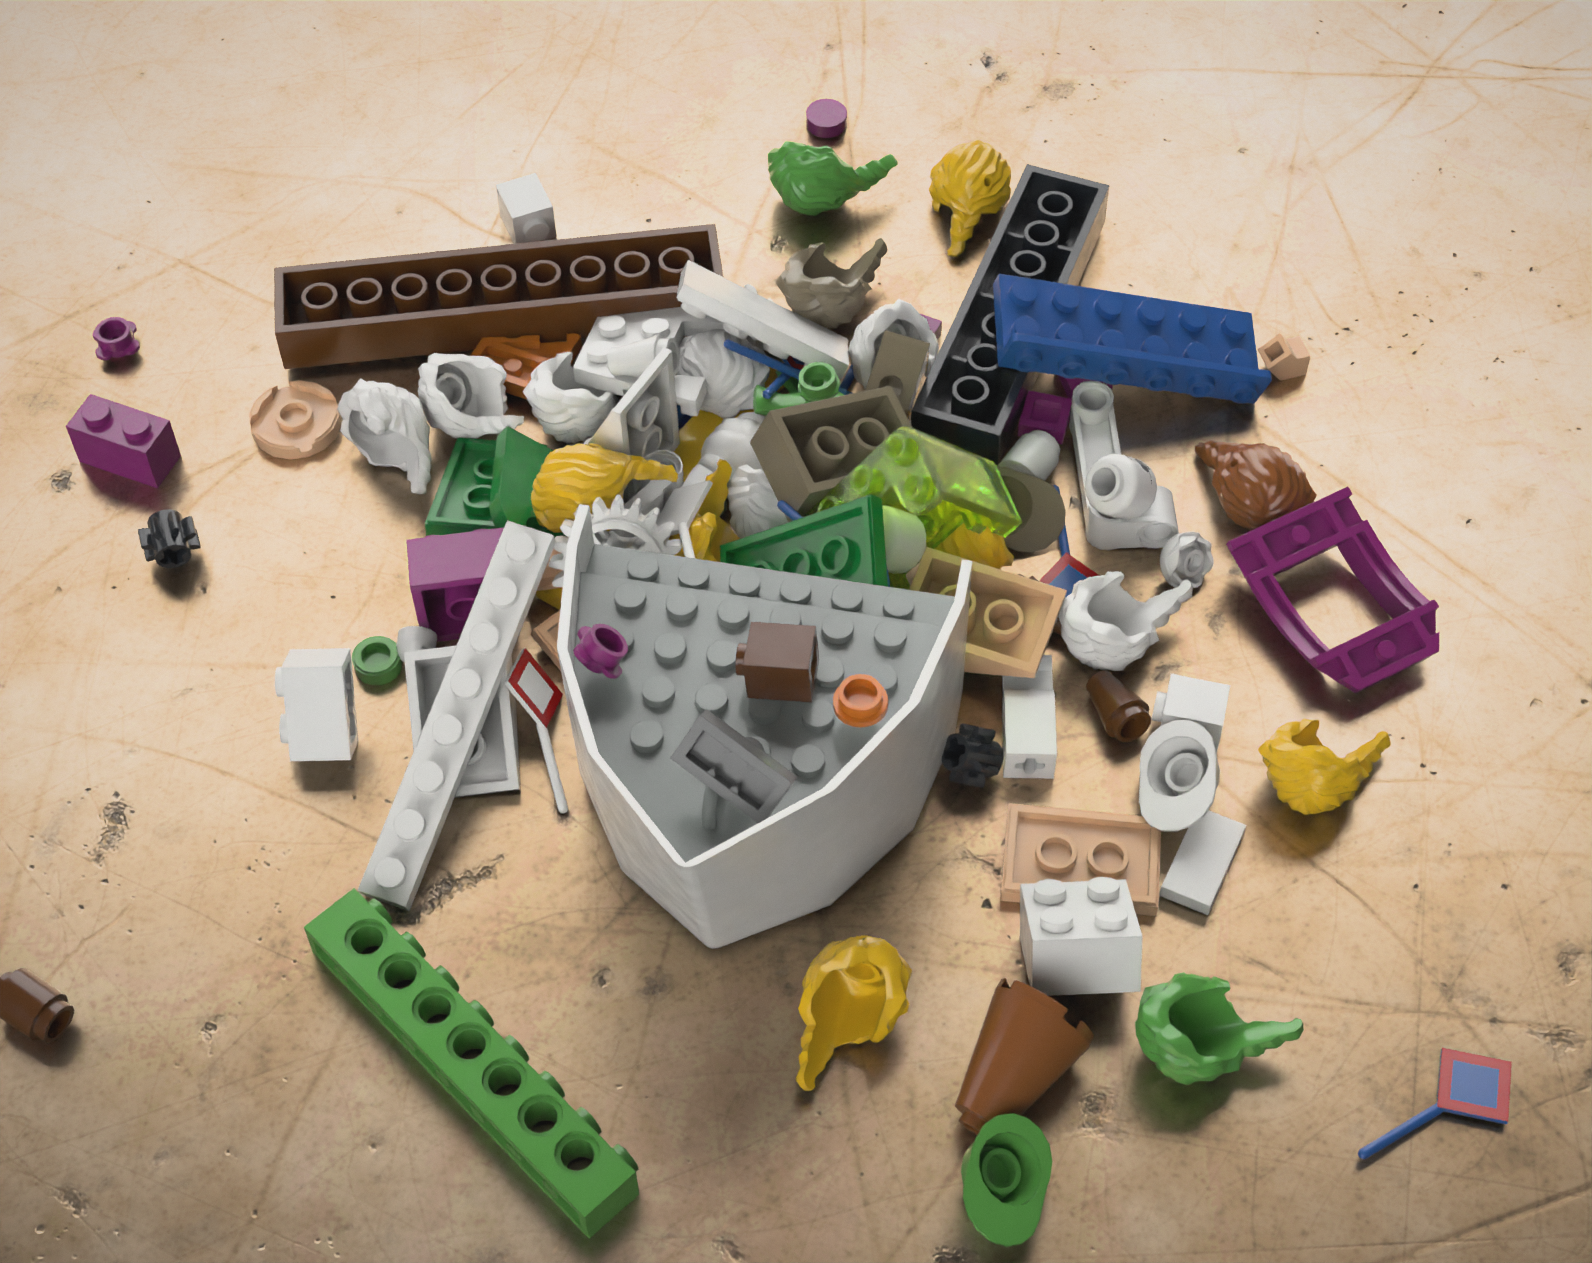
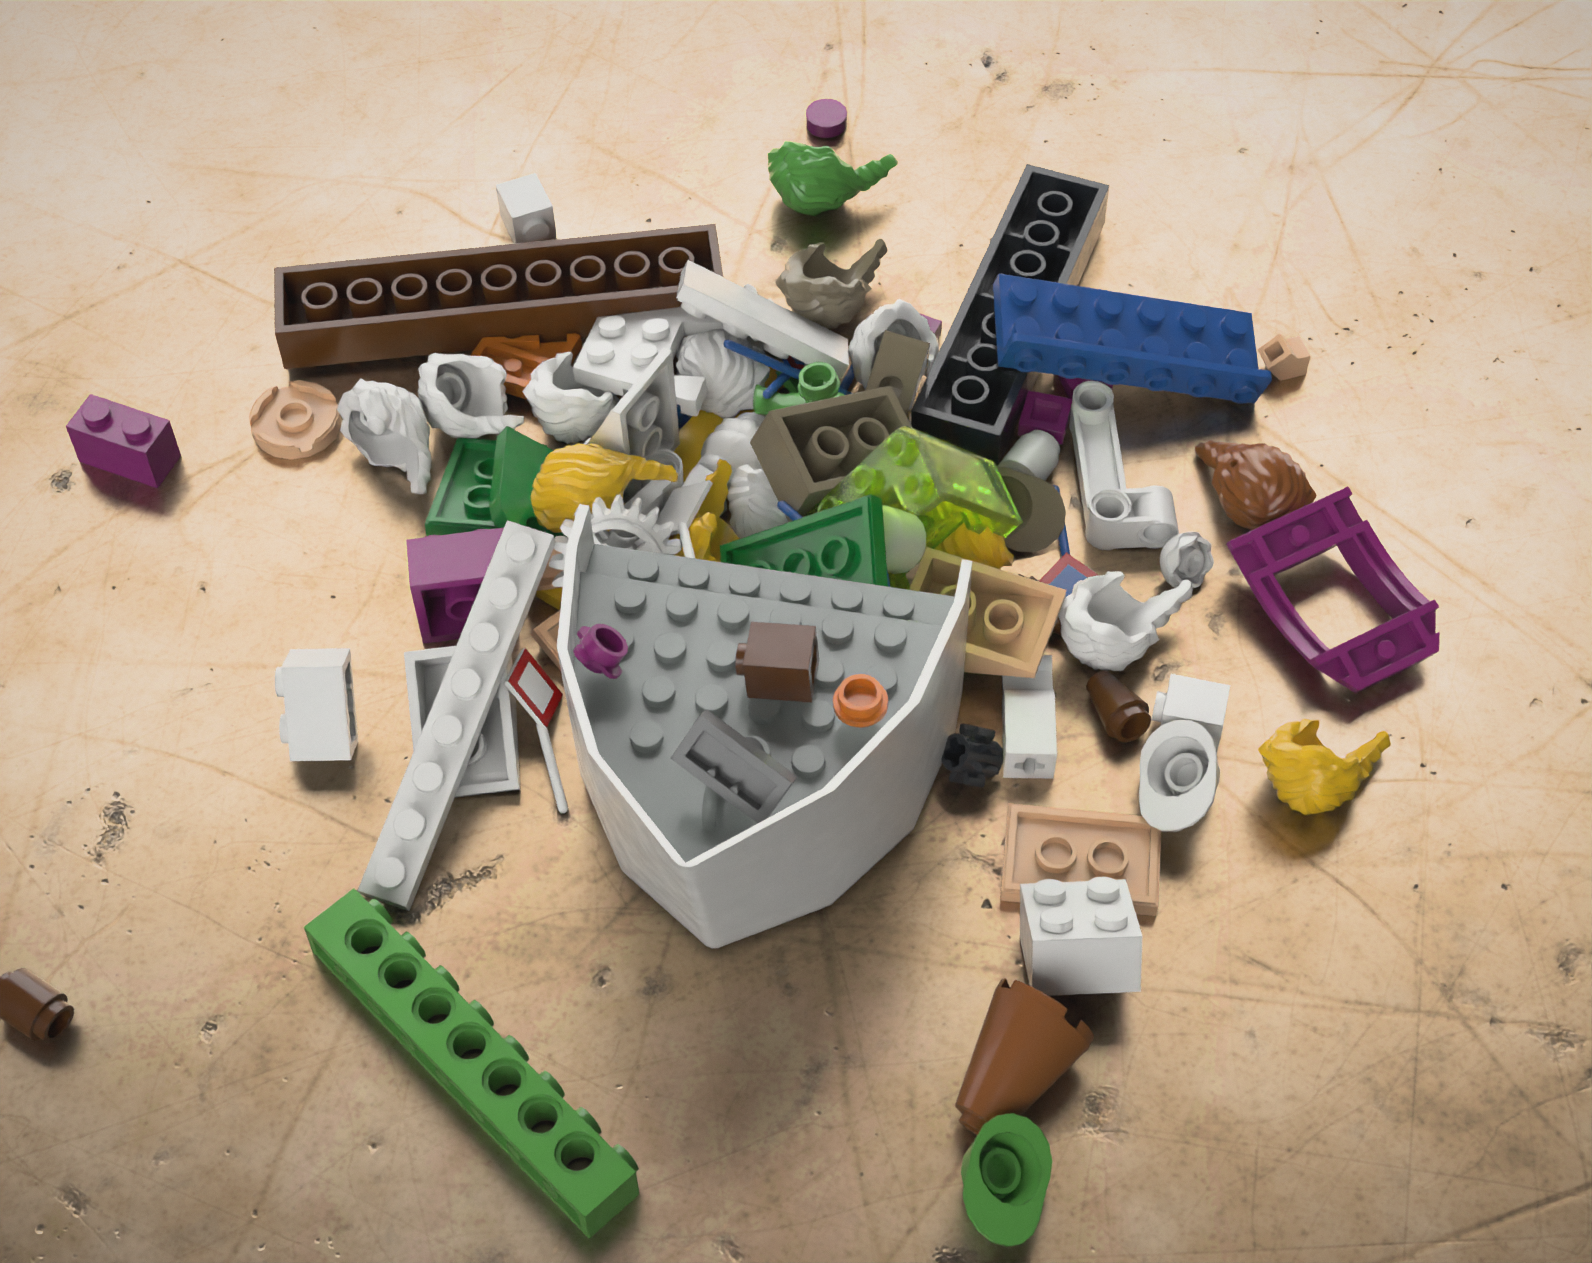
magenta plate [92,317,140,360] -> none
black gear [138,509,201,568] -> none
bright green tile [352,636,403,685] -> none
white hinge [396,626,437,662] -> none
white cone [607,334,680,377] -> none
yellow hair [796,935,912,1091] -> none
yellow hair [929,140,1011,257] -> none
white head [1085,453,1157,520] -> none
bright green hair [1135,972,1304,1085] -> none
white tile [1159,810,1246,915] -> none
piece [1358,1048,1512,1159] -> none

